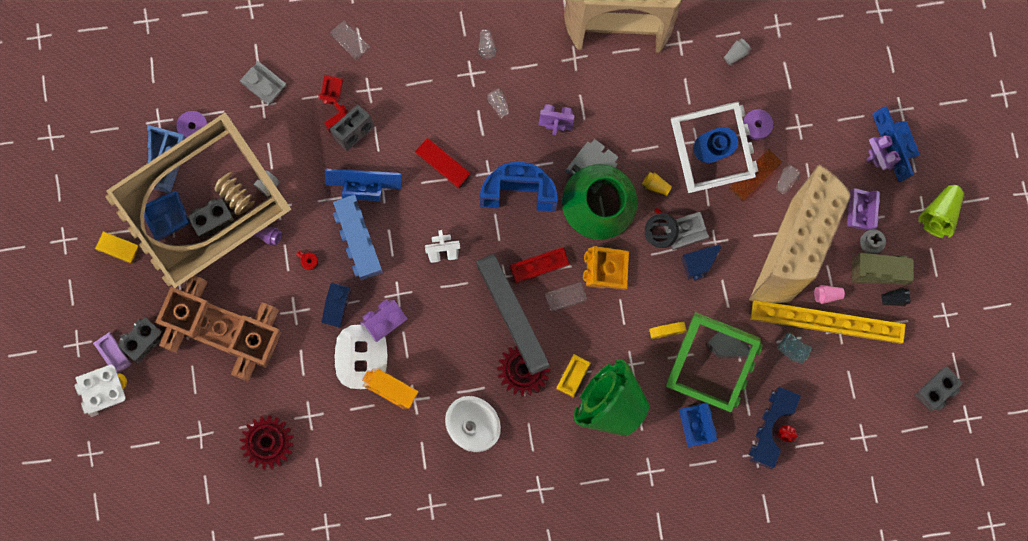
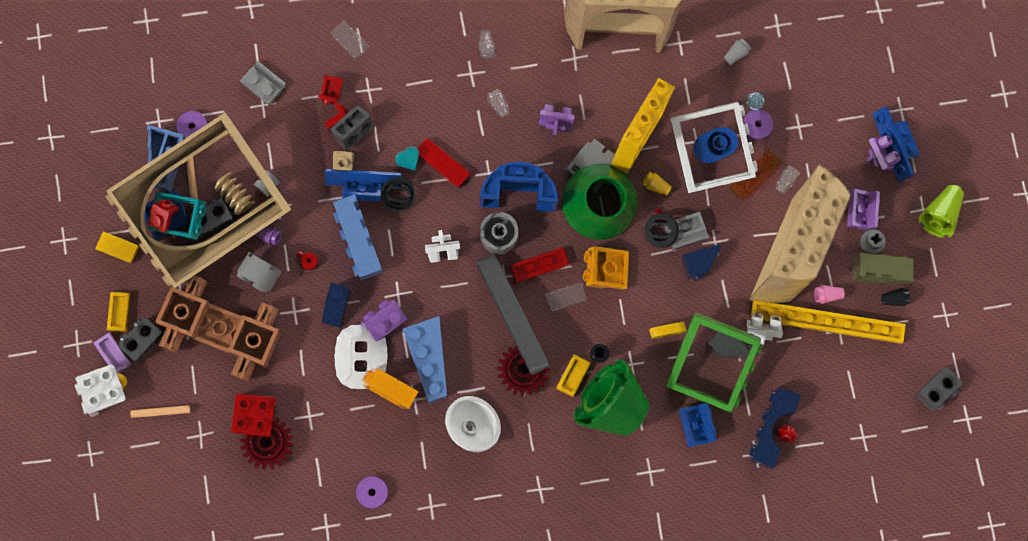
clear light blue bracket [777,333,812,363] -> none
none -> yellow tile [107,292,131,332]
none -> light nougat bar [130,405,191,418]
none -> teal window [147,192,206,240]
none -> red bracket [147,200,179,233]
none -> light nougat bar [186,157,198,208]
none -> red bracket [231,394,278,437]
none -> light grey brick [236,252,282,294]
none -> tan bracket [333,151,354,171]
none -> medium lavender piece [356,477,388,509]
none -> black piece [381,177,415,212]
none -> teal tile [395,146,419,170]
none -> medium blue wedge [403,316,447,404]
none -> light grey brick [480,212,519,255]
none -> black cone [590,344,609,363]
none -> yellow window [611,78,675,174]
none -> white hips [746,312,783,345]
none -> clear light blue plate [747,92,765,110]

